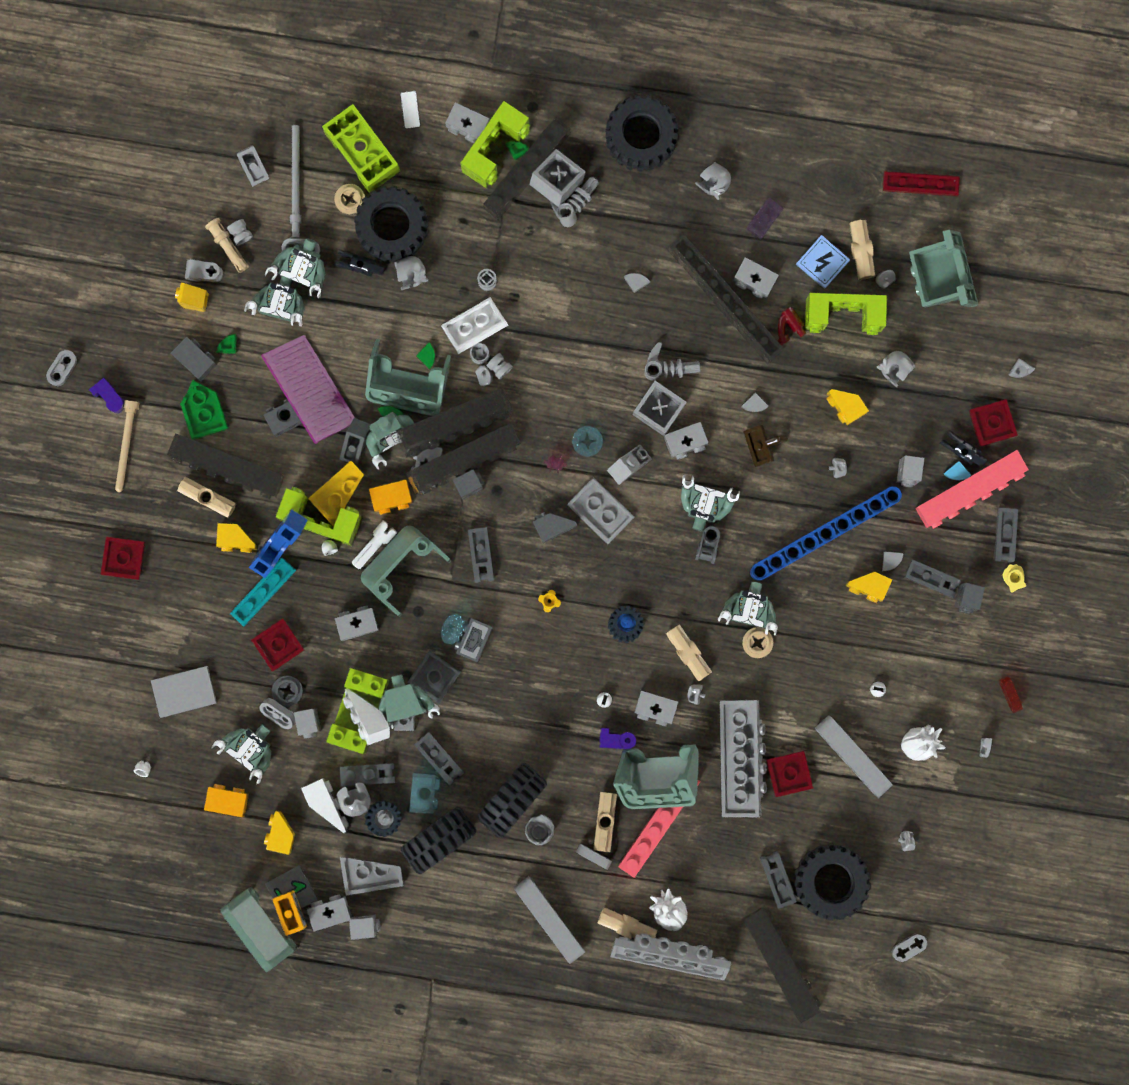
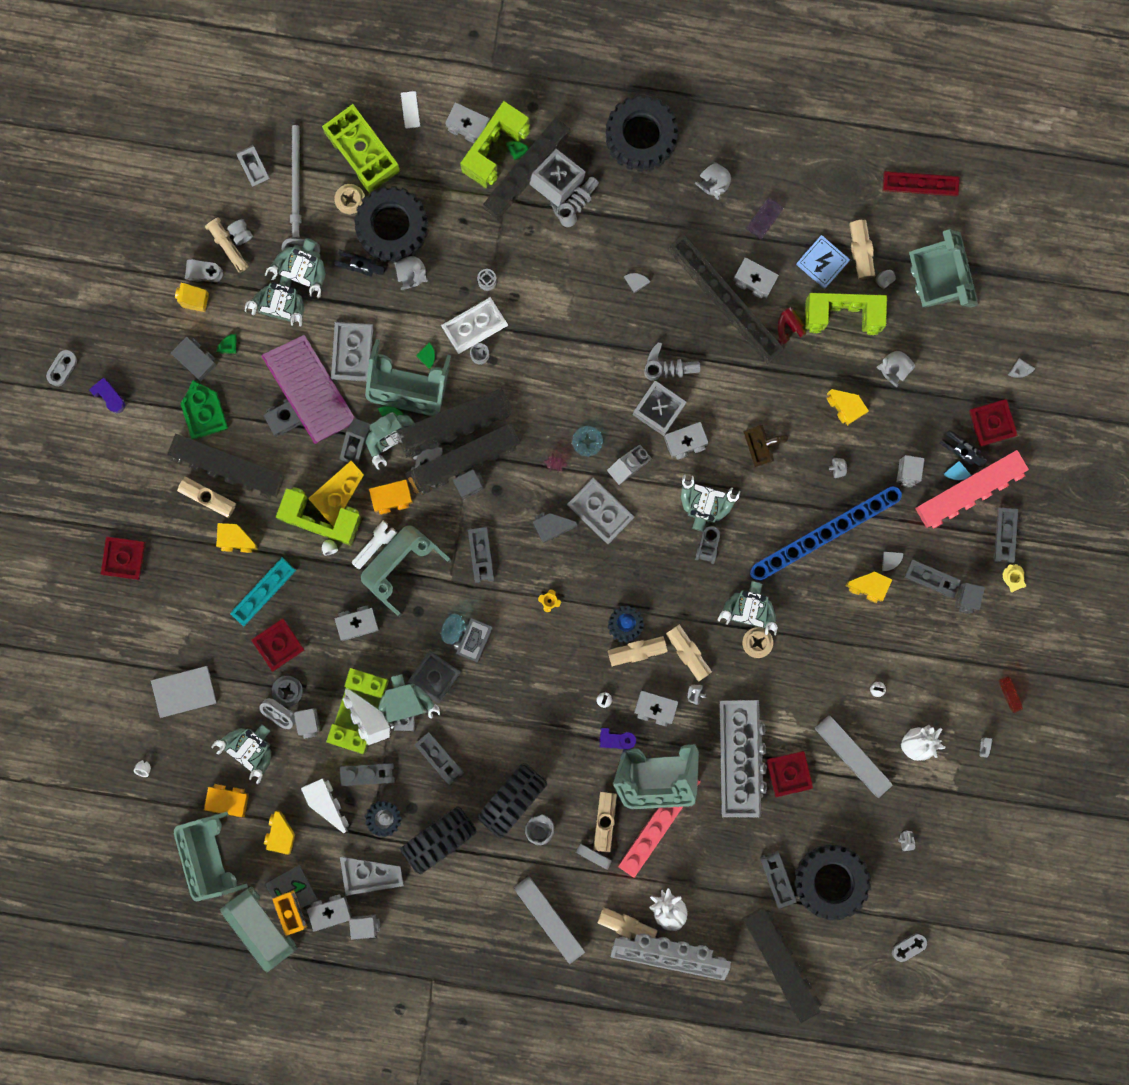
tan piece [115,400,140,492] -> none
blue arch [249,509,308,578] -> none
light grey helmet [337,783,371,817] -> none
clear light blue brick [409,773,440,814] -> none
light grey piece [475,365,493,386] -> none
light grey wheel [486,353,513,380] -> none
light grey tile [742,393,769,412] -> none
none -> sand green windscreen [174,812,248,901]
none -> light grey tile [331,322,373,381]
none -> tan piece [608,636,668,666]

